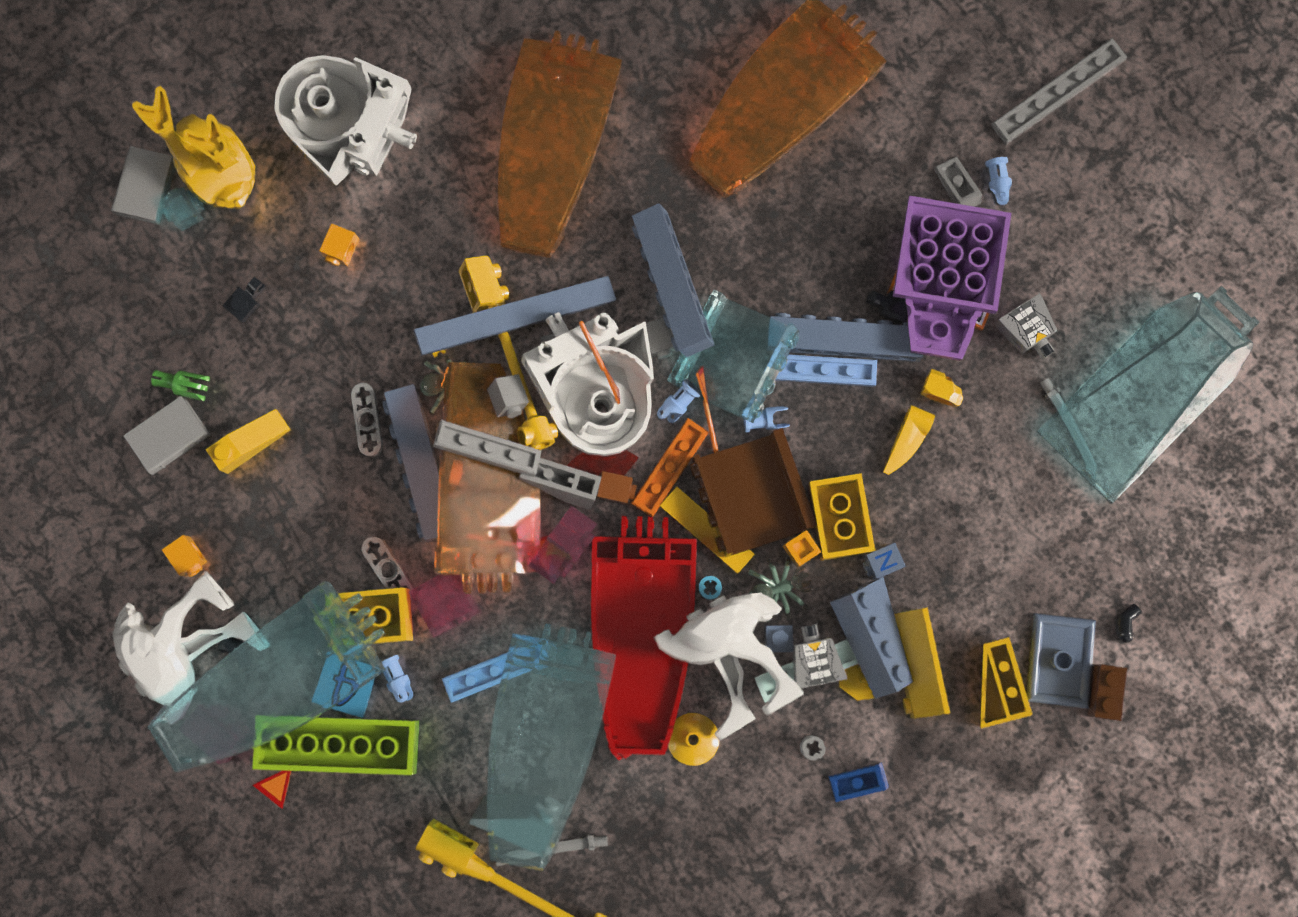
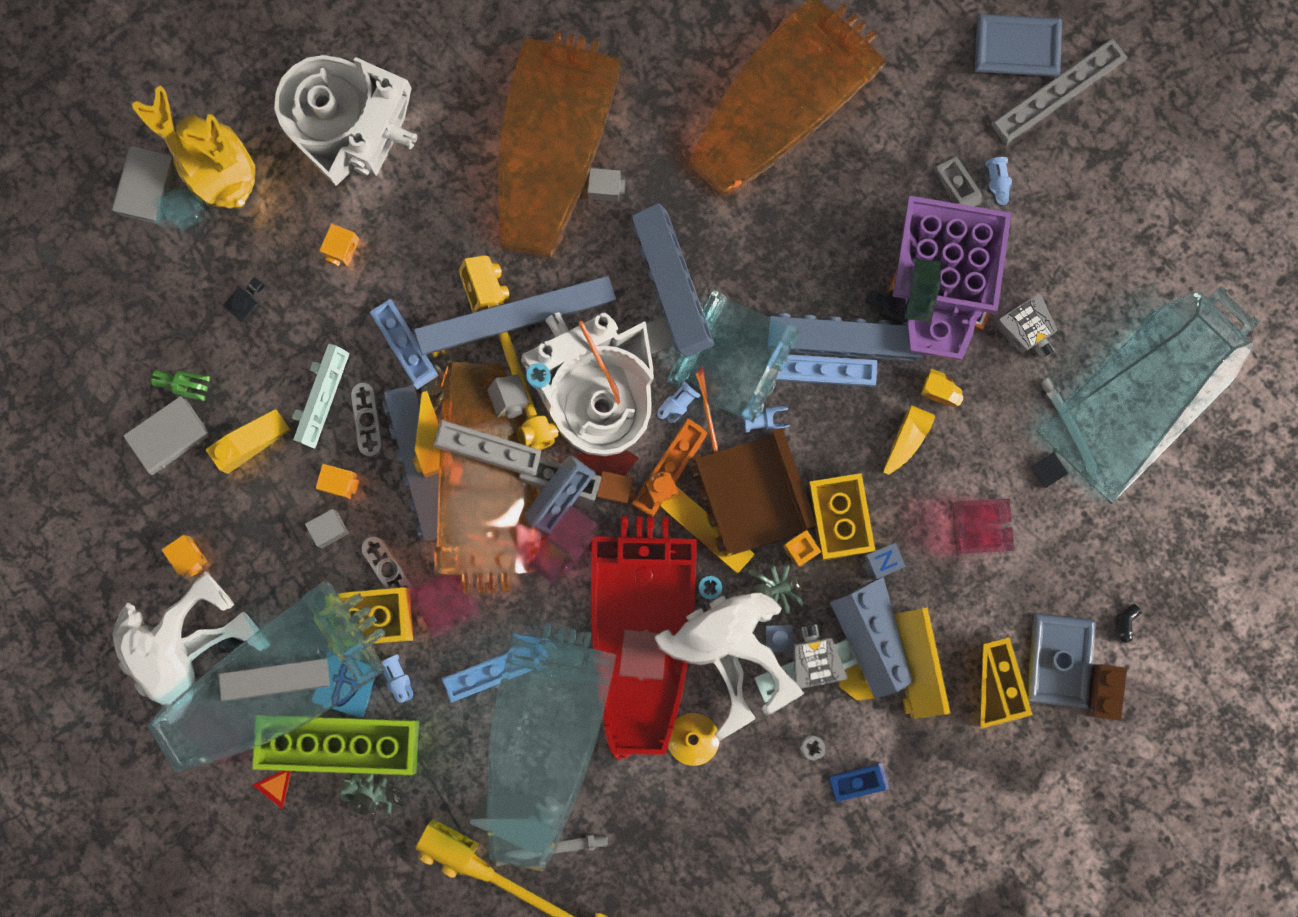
none -> light grey tile [219,659,330,702]
none -> light aqua hinge [292,344,350,448]
none -> light grey brick [305,509,349,548]
none -> light orange brick [315,464,359,499]
none -> animal [339,773,404,821]
none -> light blue tile [369,298,439,389]
none -> yellow slope [413,391,455,478]
none -> sand blue slope [525,455,596,534]
none -> medium azure bush [526,363,551,389]
none -> light grey brick [588,168,626,202]
none -> clear piece [620,629,665,680]
none -> orange brick [644,471,679,506]
none -> clear green arch [905,259,941,322]
none -> clear pink piece [952,498,1014,556]
none -> sand blue piece [975,14,1062,77]
none -> black tile [1031,452,1068,488]

